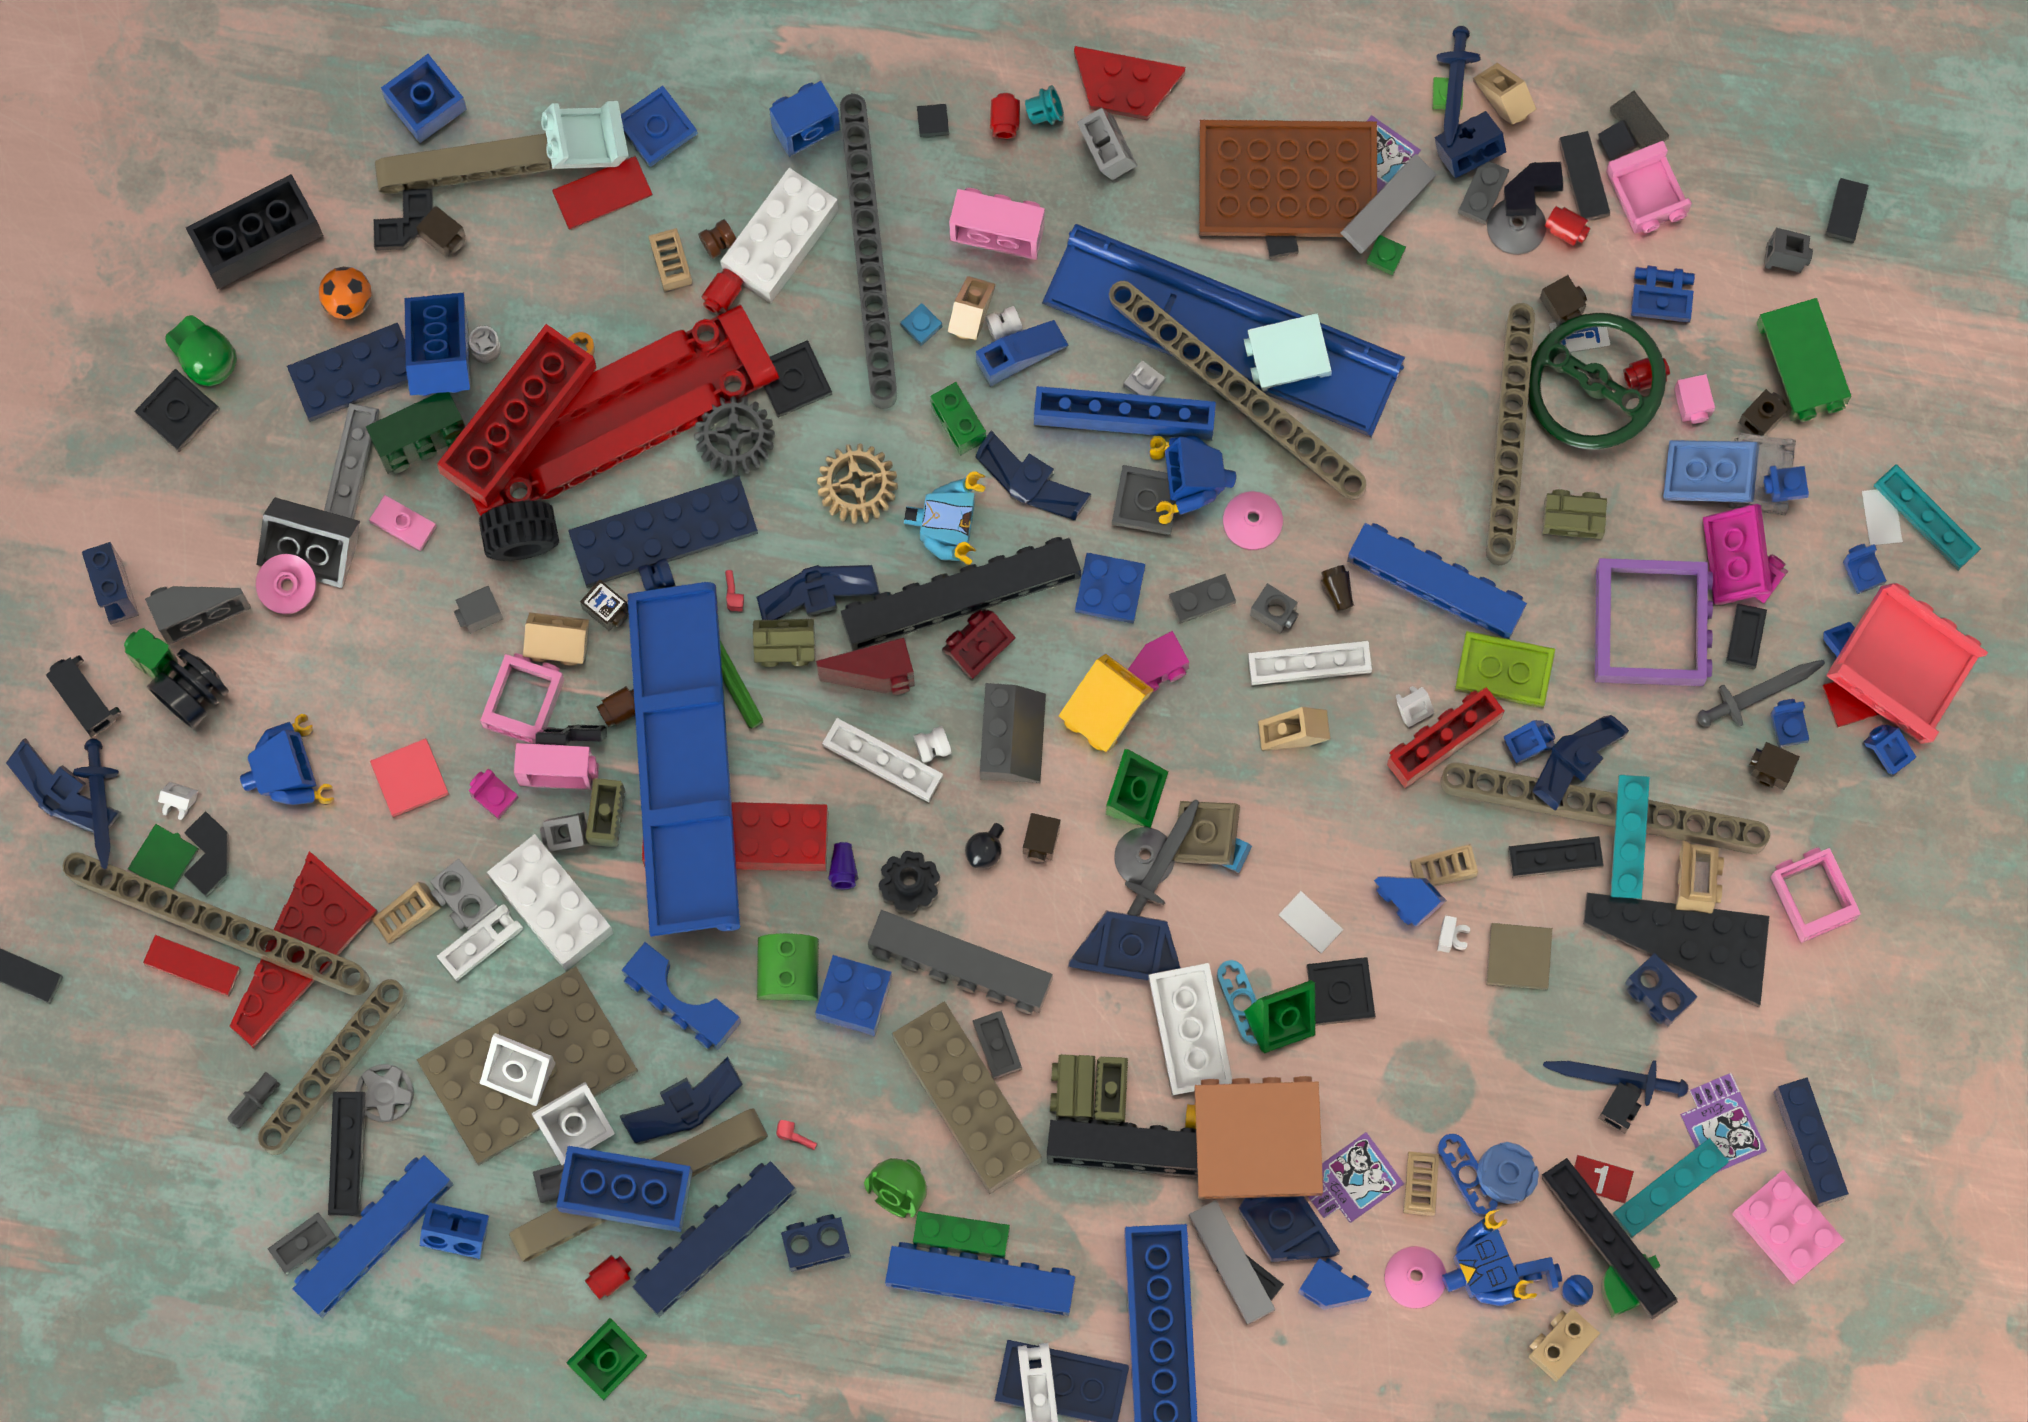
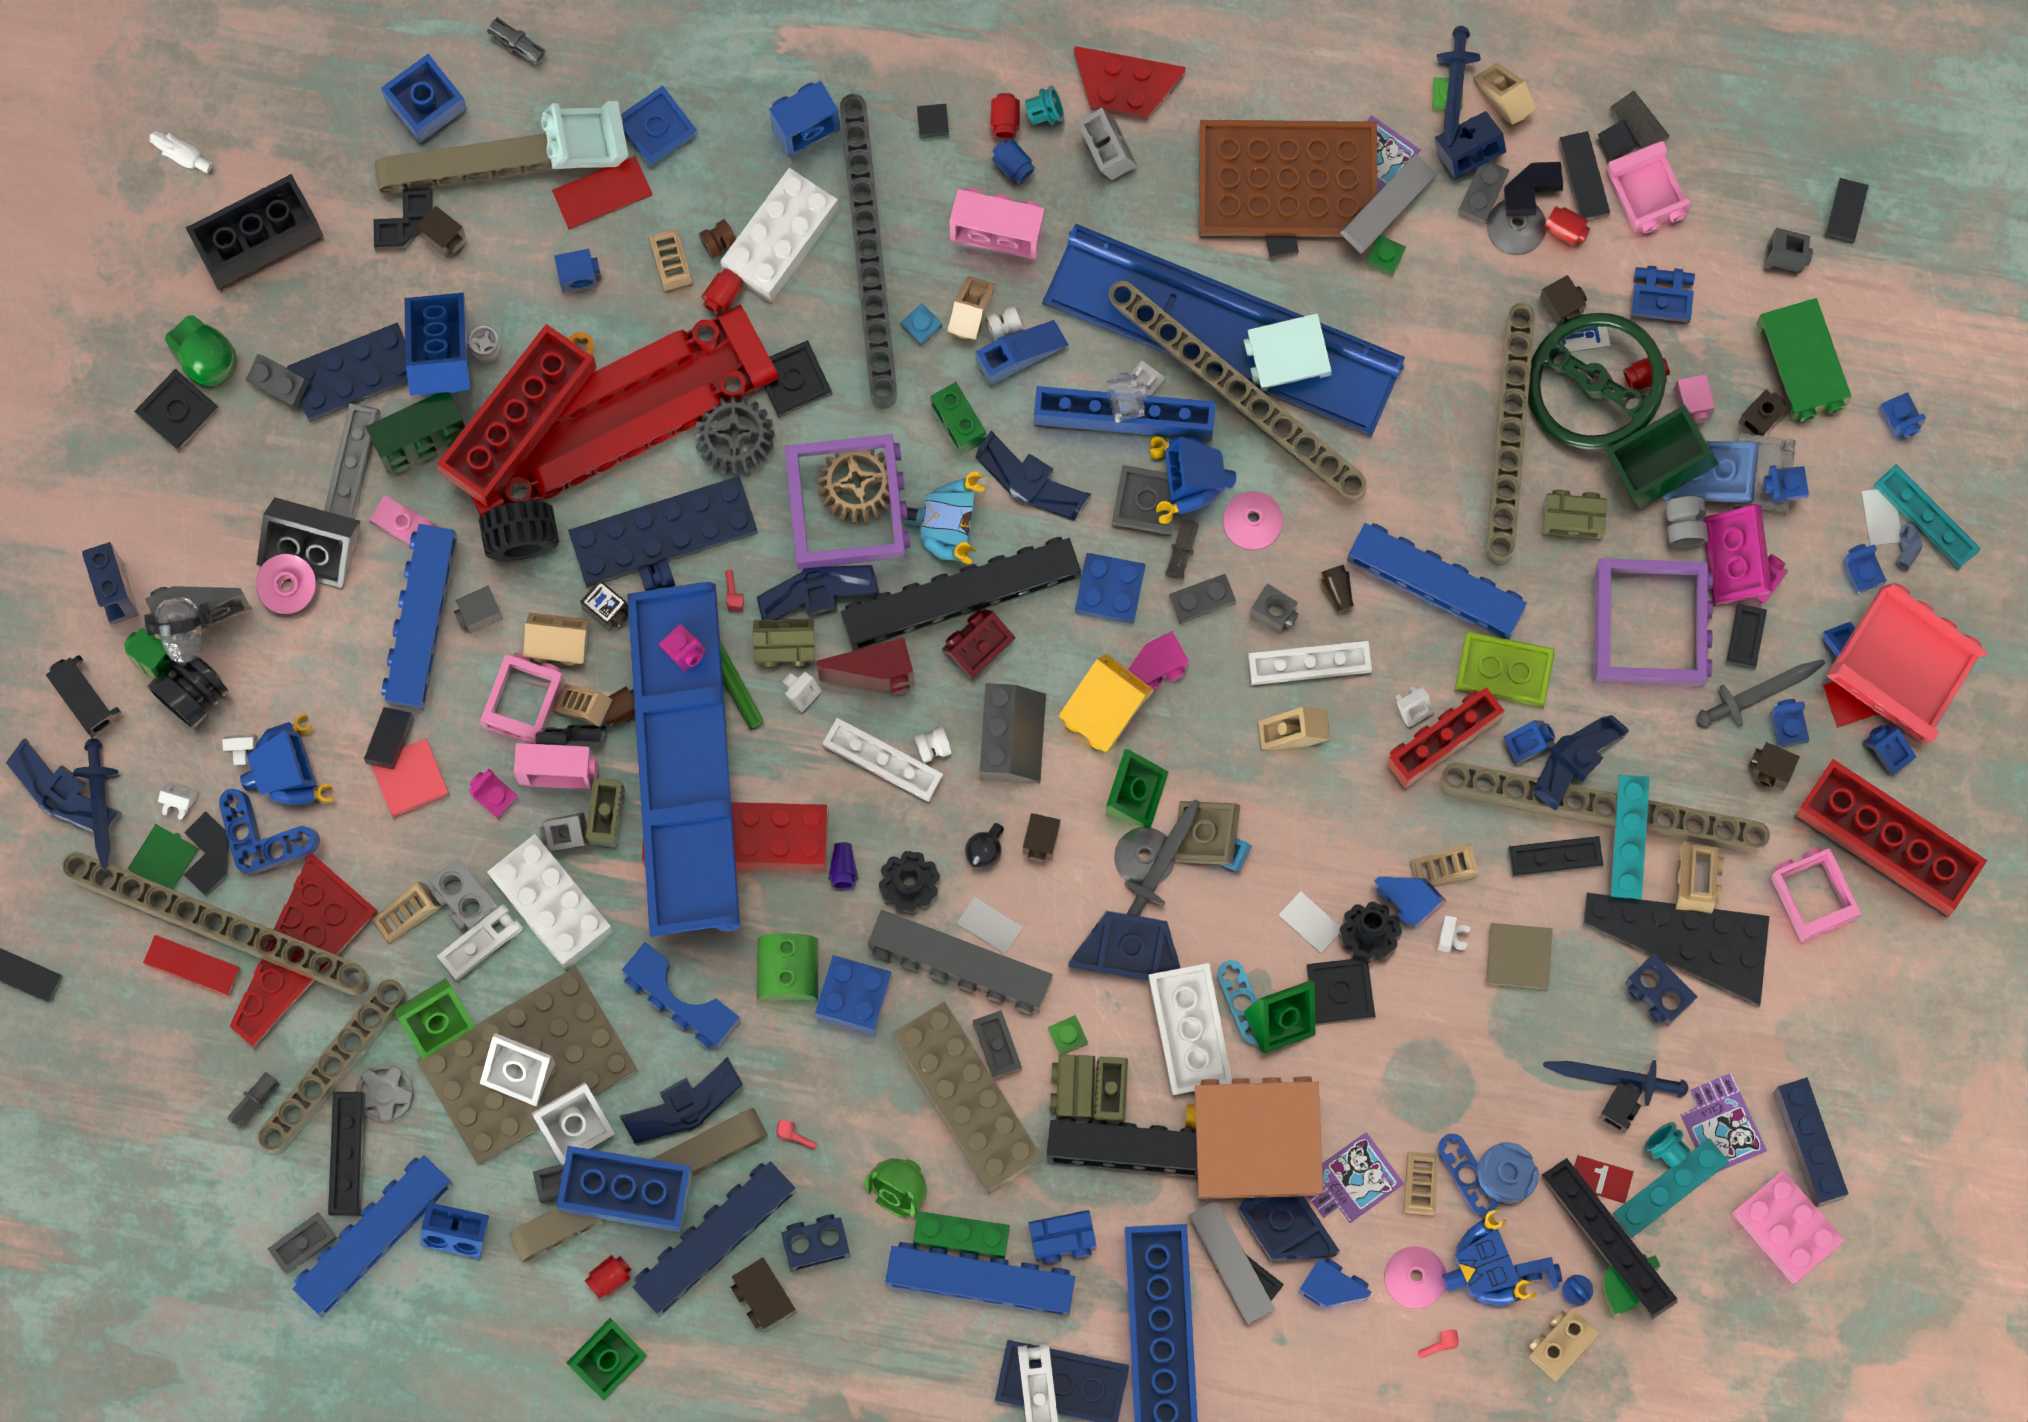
orange piece [319,266,371,320] -> none
none -> clear cap [144,597,212,663]
none -> white piece [149,131,213,173]
none -> blue beam [219,789,320,874]
none -> white tile [222,734,257,765]
none -> dark grey plate [245,354,310,407]
none -> black tile [364,707,414,770]
none -> blue brick [381,524,458,711]
none -> bright green brick [393,978,475,1059]
none -> dark grey pin [487,17,546,66]
none -> tan slope [553,683,612,727]
none -> blue brick [554,249,601,292]
none -> dark pink bracket [659,624,707,672]
none -> dark brown brick [730,1257,797,1333]
none -> white tile [782,672,822,713]
none -> medium lavender window [785,434,911,569]
none -> white sticker [957,896,1023,954]
none -> blue brick [992,140,1035,184]
none -> blue brick [1028,1210,1097,1265]
none -> bright green plate [1048,1015,1088,1055]
none -> clear brick [1106,373,1147,423]
none -> clear smoke axle [1165,519,1199,580]
none -> black plant [1339,902,1402,963]
none -> coral hand [1418,1329,1459,1359]
none -> dark green piece [1606,404,1719,509]
none -> teal piece [1644,1122,1690,1168]
none -> light grey wheel [1665,496,1708,547]
none -> red brick [1795,759,1988,917]
none -> blue bracket [1880,392,1926,438]
none -> sand blue arm [1896,523,1922,570]

